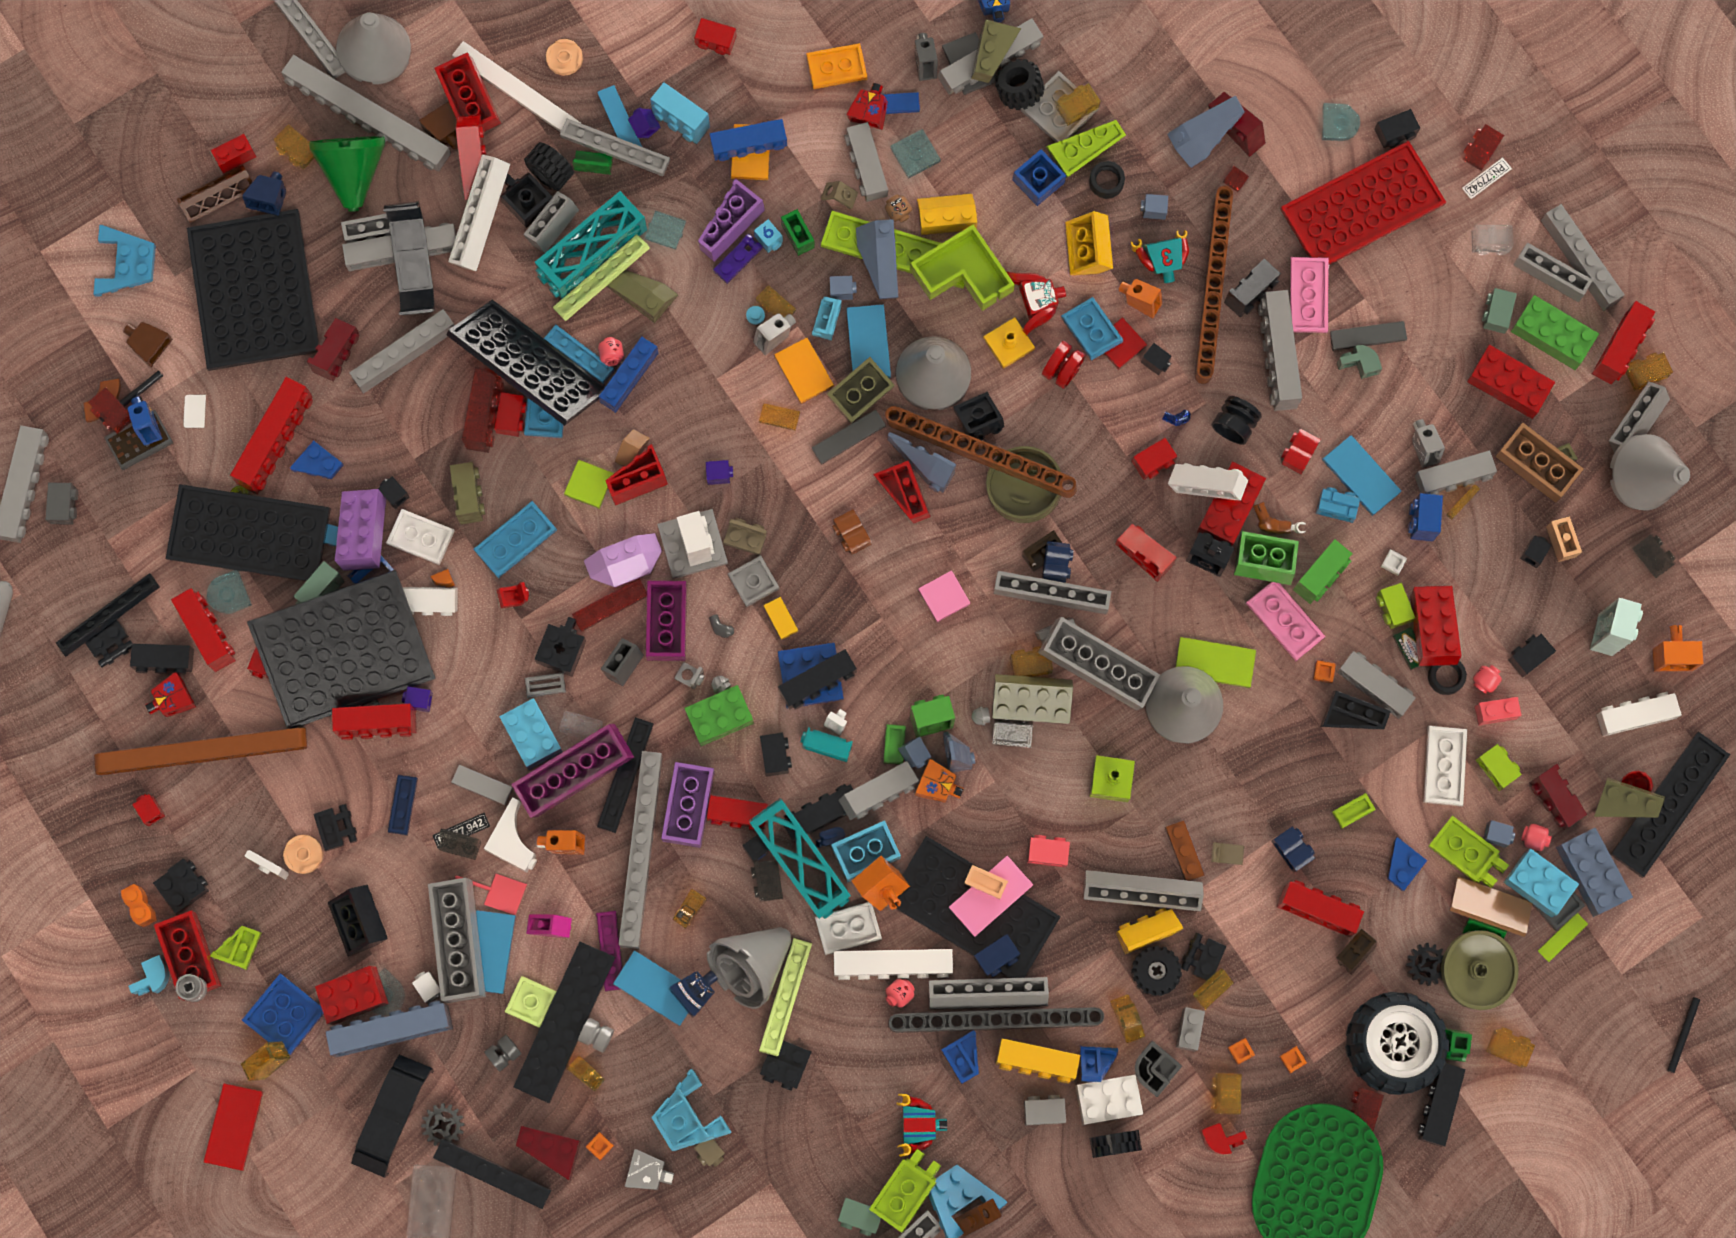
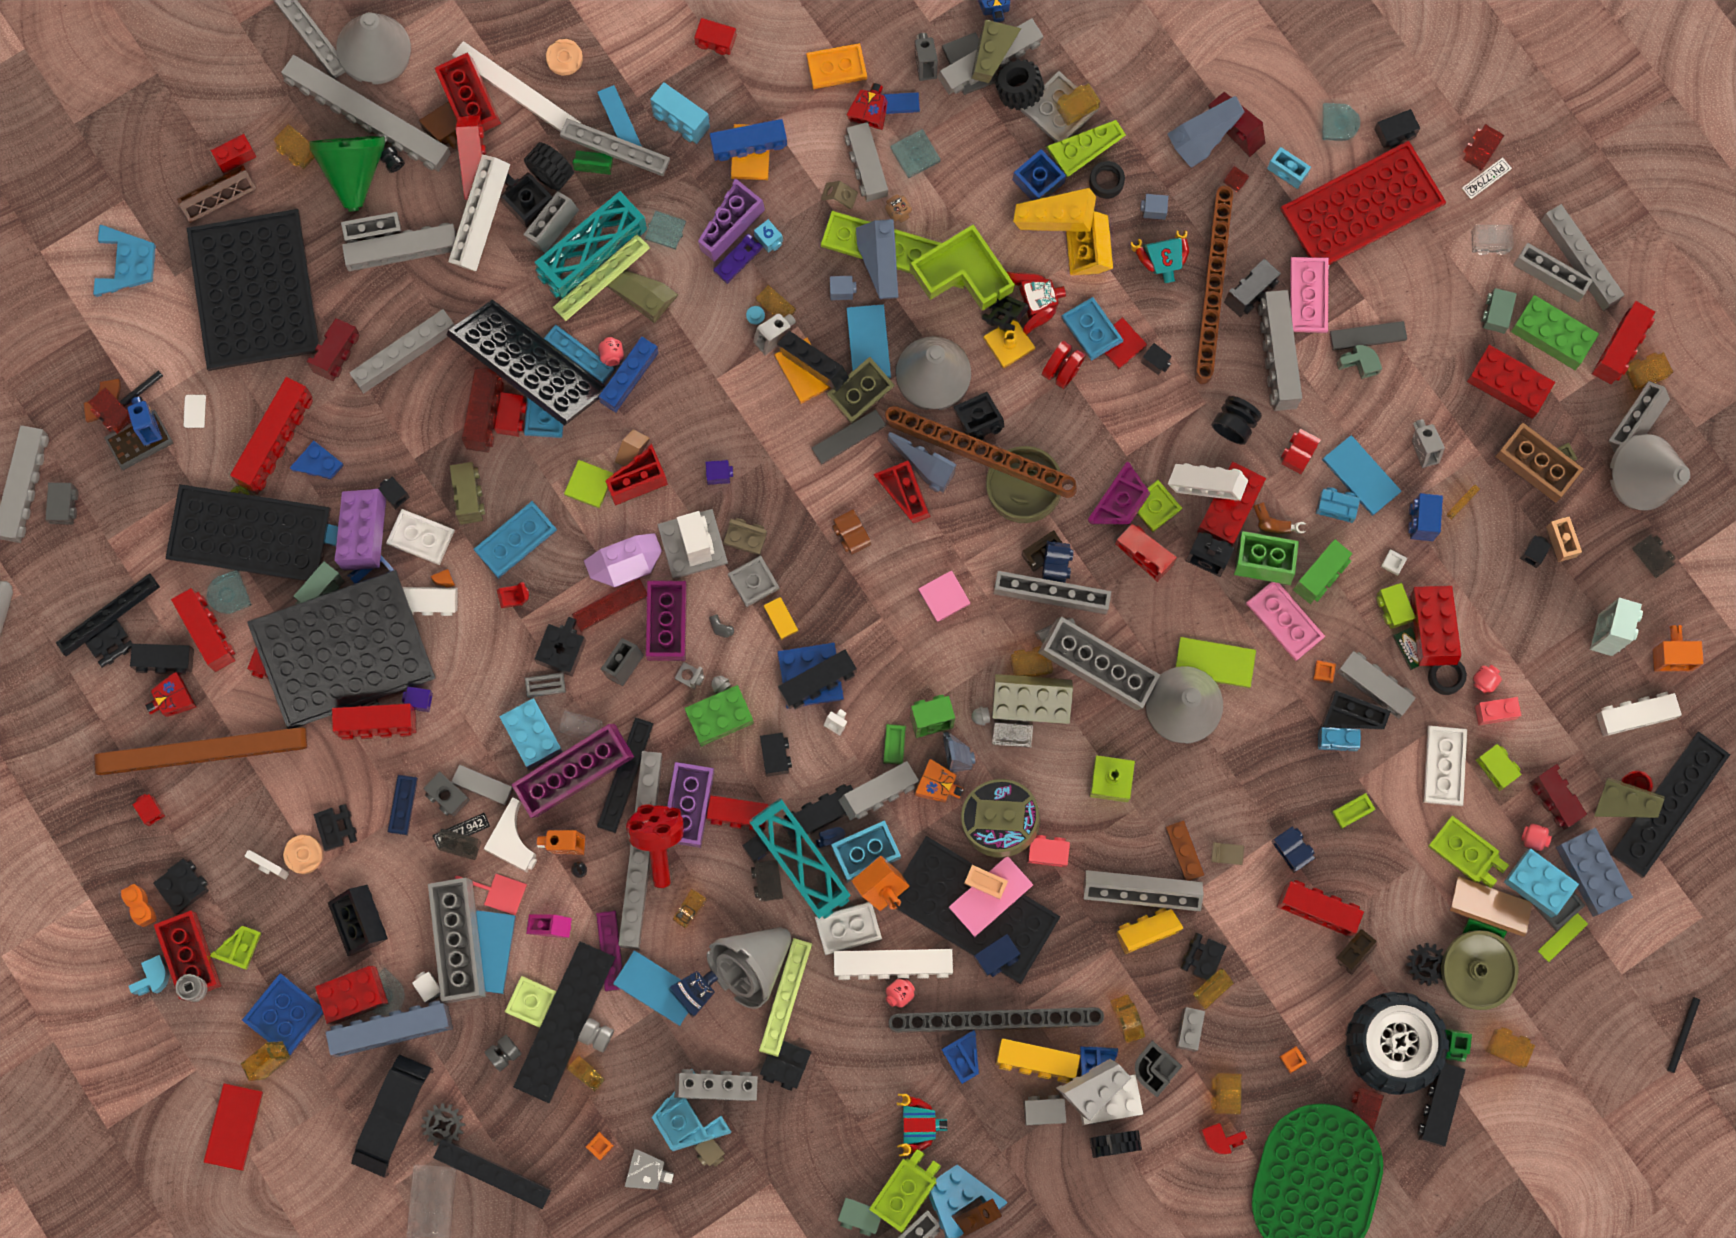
reddish brown torso [123,322,173,367] -> none
dark blue torso [242,171,286,216] -> none
windscreen [383,201,435,315] -> none
dark red wedge [516,1126,581,1181] -> none
dark purple brick [628,108,661,138] -> none
clear yellow tile [759,403,800,431] -> none
green brick [781,209,815,256] -> none
teal window [800,727,853,762] -> none
medium azure hinge [812,297,842,341] -> none
sand blue brick [898,737,932,769] -> none
yellow slope [917,194,977,235] -> none
light grey brick [929,977,1049,1010] -> none
orange torso [1118,279,1162,319] -> none
red brick [1131,438,1177,480] -> none
black bush [1131,946,1182,997] -> none
clear blue arm [1162,410,1191,426] -> none
orange tile [1228,1038,1255,1065] -> none
blue wing [1387,837,1427,891] -> none
light grey brick [1415,450,1497,495] -> none
sand blue brick [1483,820,1515,848] -> none
black brick [1508,633,1556,678] -> none
none -> black wheel [380,147,405,173]
none -> dark grey brick [423,771,470,817]
none -> black hinge [571,862,587,878]
none -> red piece [626,804,684,888]
none -> light grey brick [674,1069,758,1101]
none -> black brick [777,331,849,391]
none -> brick [961,779,1040,858]
none -> black plate [982,296,1029,332]
none -> yellow wedge [1013,188,1096,232]
none -> light grey wedge [1056,1059,1131,1121]
none -> magenta wing [1088,462,1150,524]
none -> lime tile [1137,480,1182,533]
none -> medium azure brick [1267,147,1311,189]
none -> dark azure brick [1318,727,1361,752]

